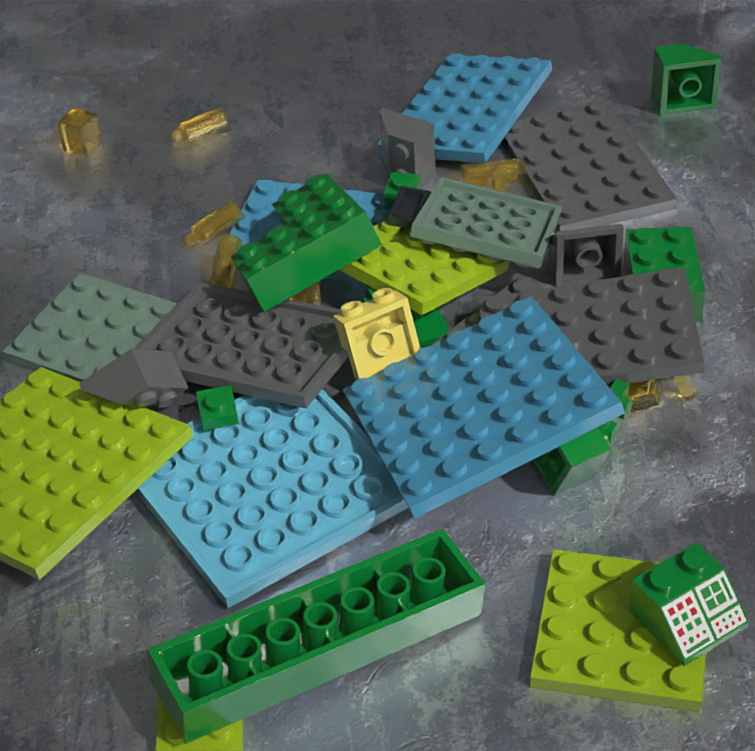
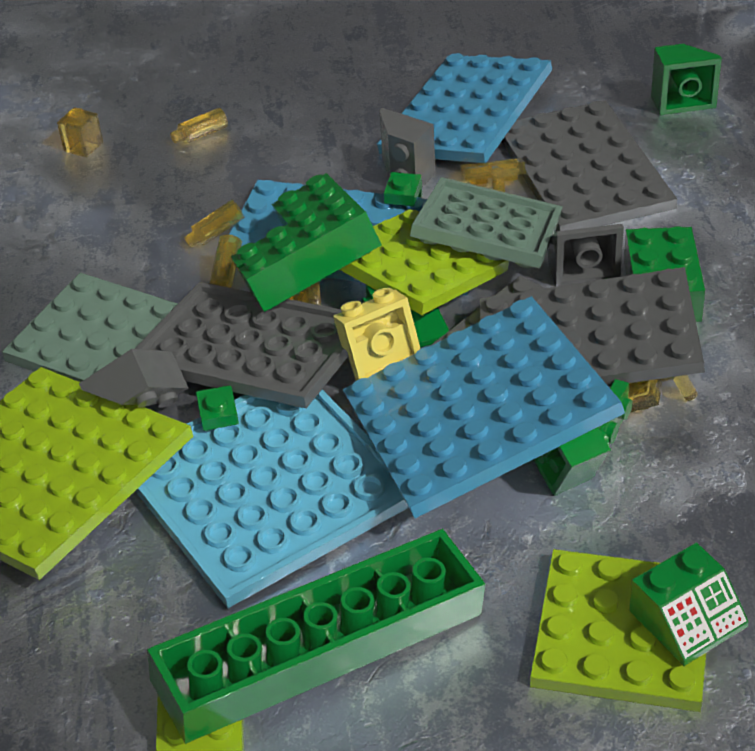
black tile [388,186,431,229] -> none

